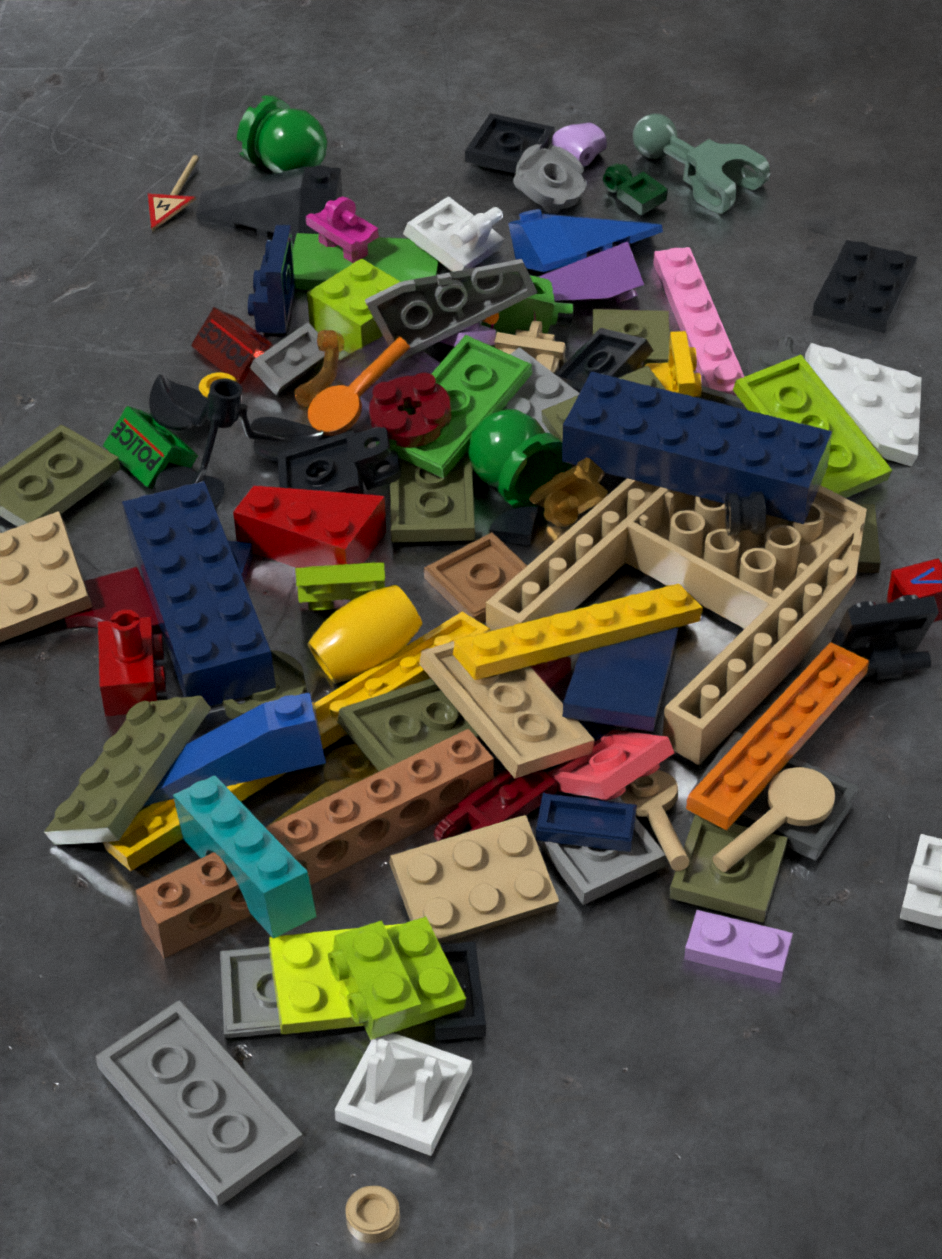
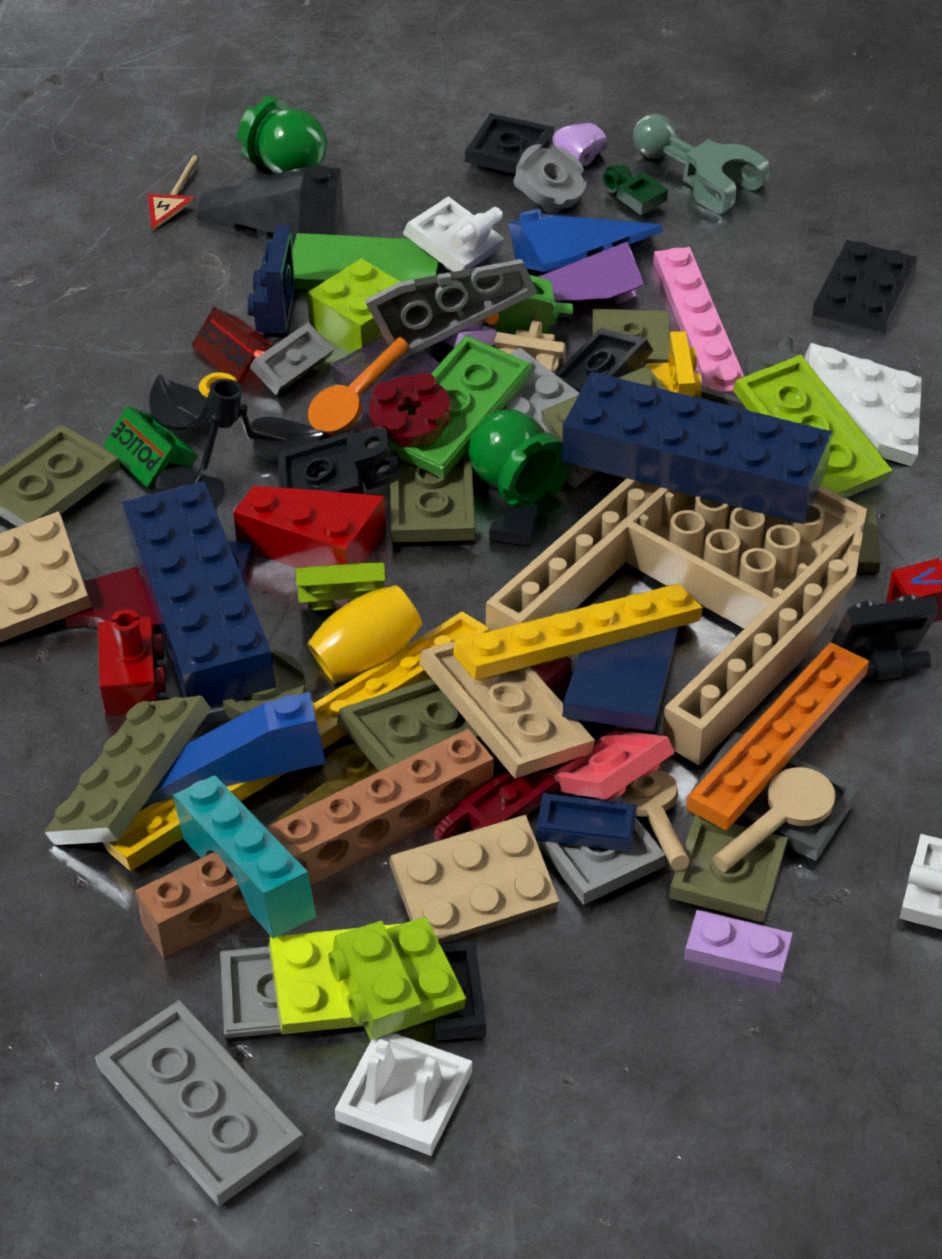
clear orange piece [294,330,345,407] -> none
dark pink hips [306,197,379,263] -> none
tan tile [345,1186,400,1244] -> none
medium nougat tile [424,532,527,623] -> none
pearl gold hips [529,457,608,528] -> none
black wheel [724,491,766,536] -> none

